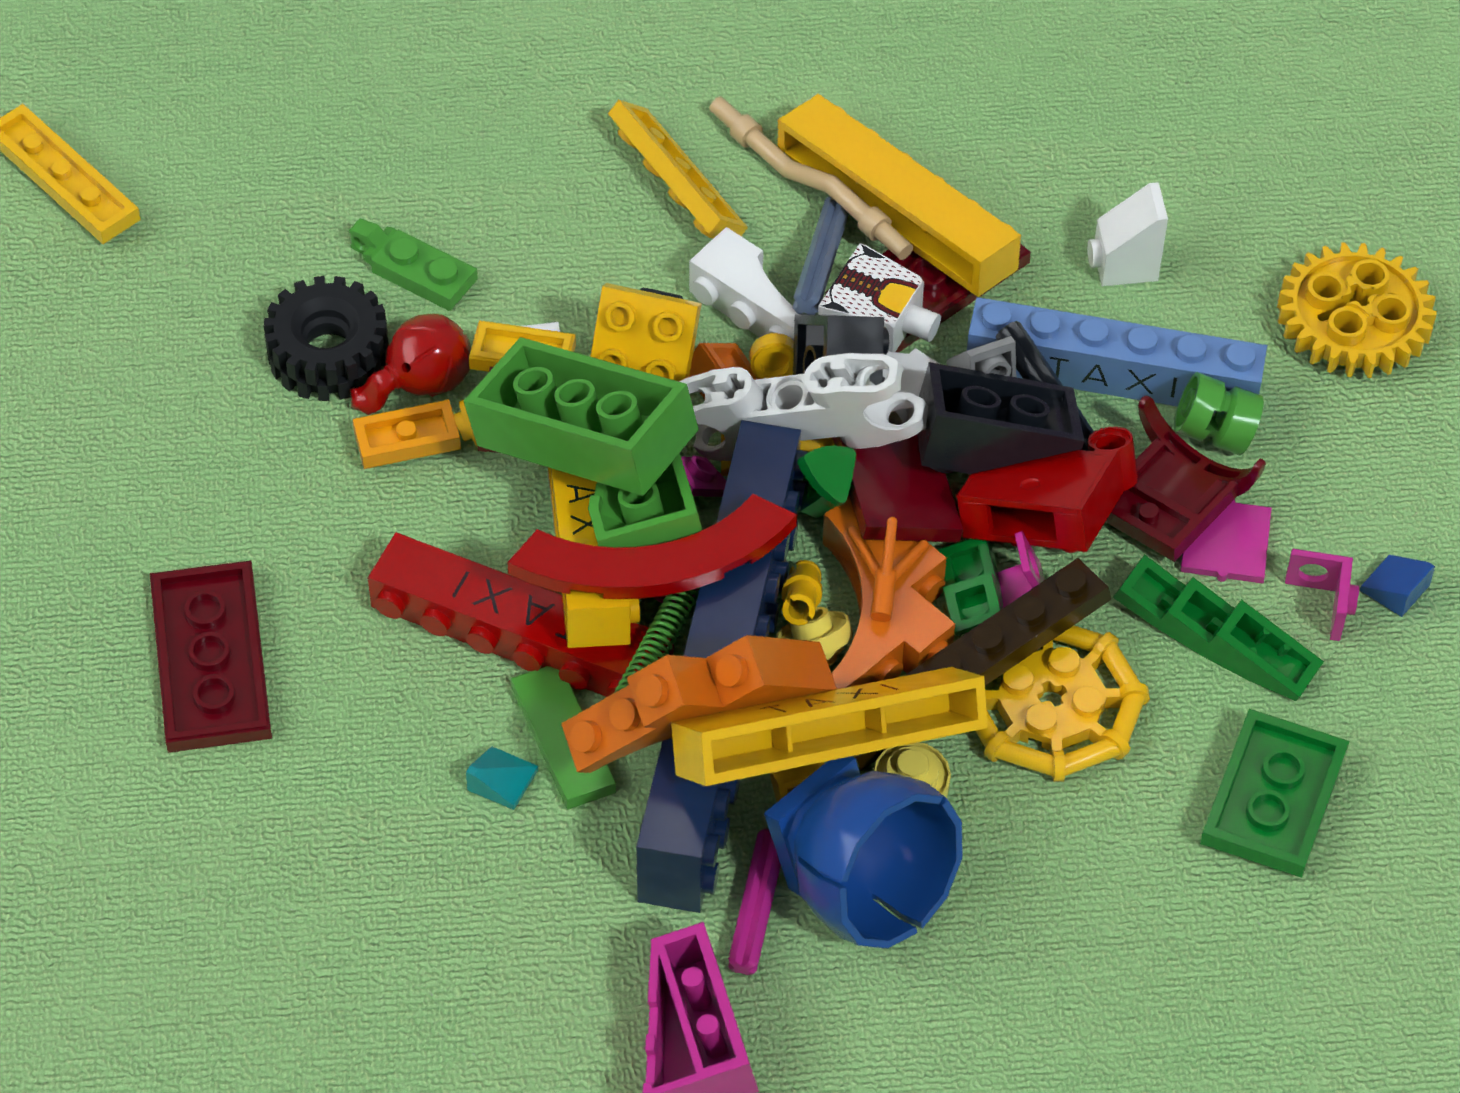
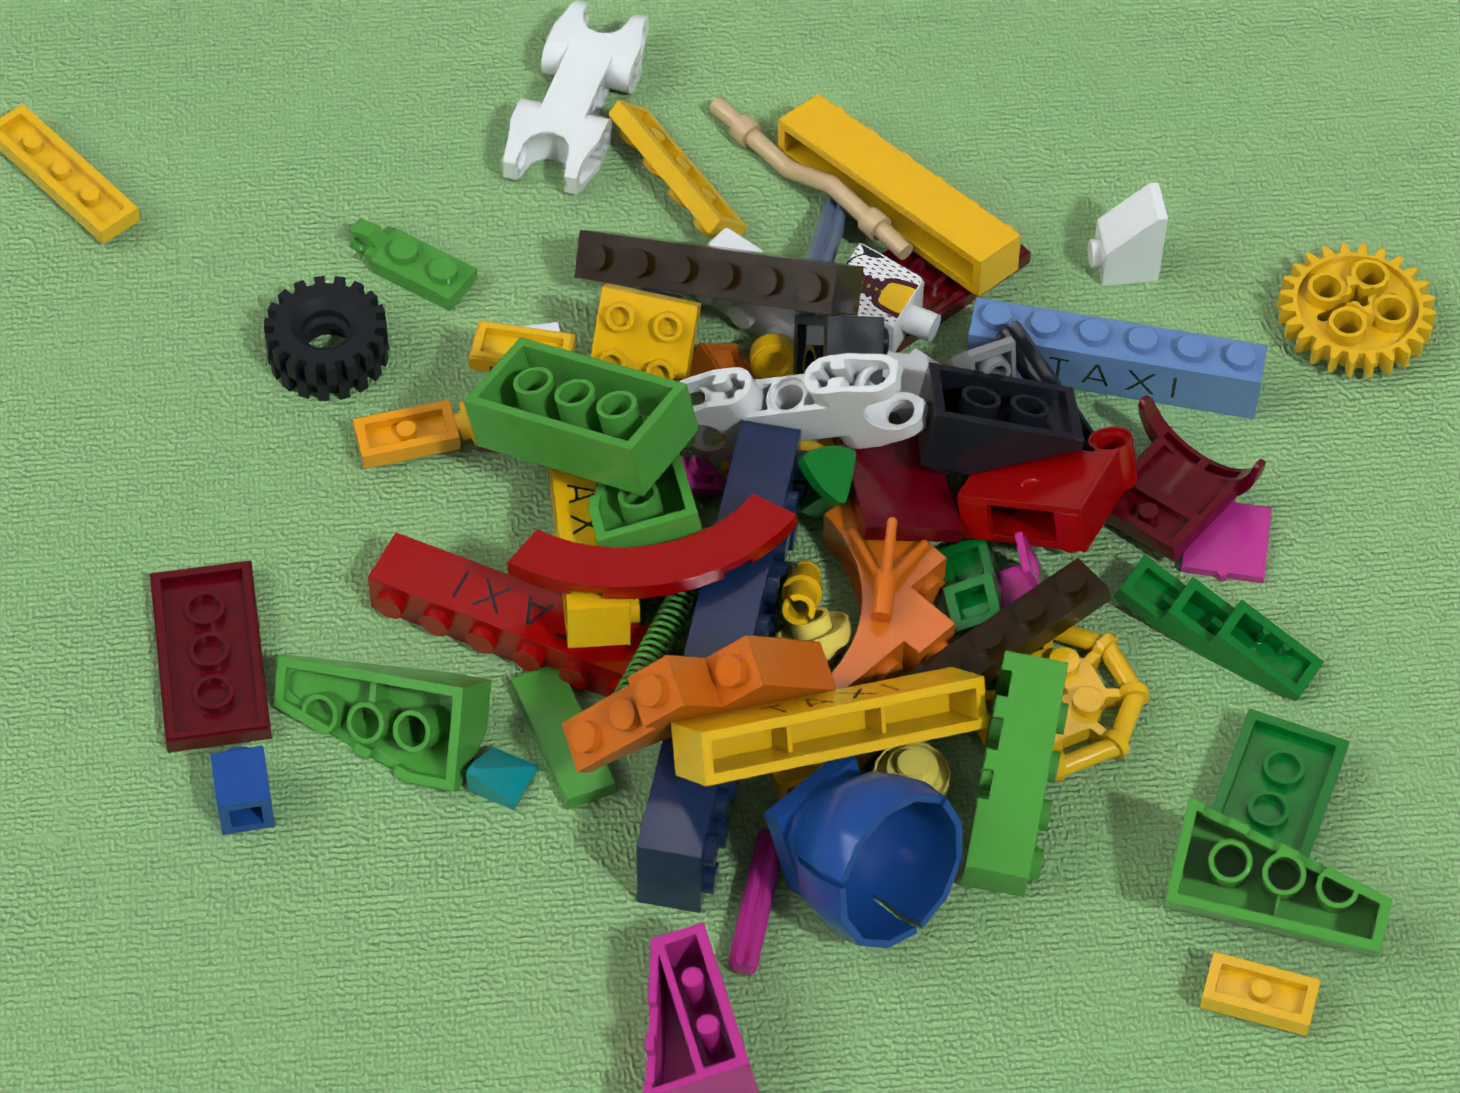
red piece [350,313,471,415] -> none
bright green wheel [1174,372,1264,456] -> none
dark pink bracket [1285,549,1359,641] -> none
blue slope [1360,555,1435,617] -> none
none -> blue brick [210,746,275,835]
none -> bright green wedge [274,654,491,791]
none -> white piece [503,0,648,195]
none -> dark brown brick [574,230,864,316]
none -> bright green wedge [960,650,1069,897]
none -> bright green wedge [1164,796,1392,958]
none -> yellow plate [1200,951,1321,1036]

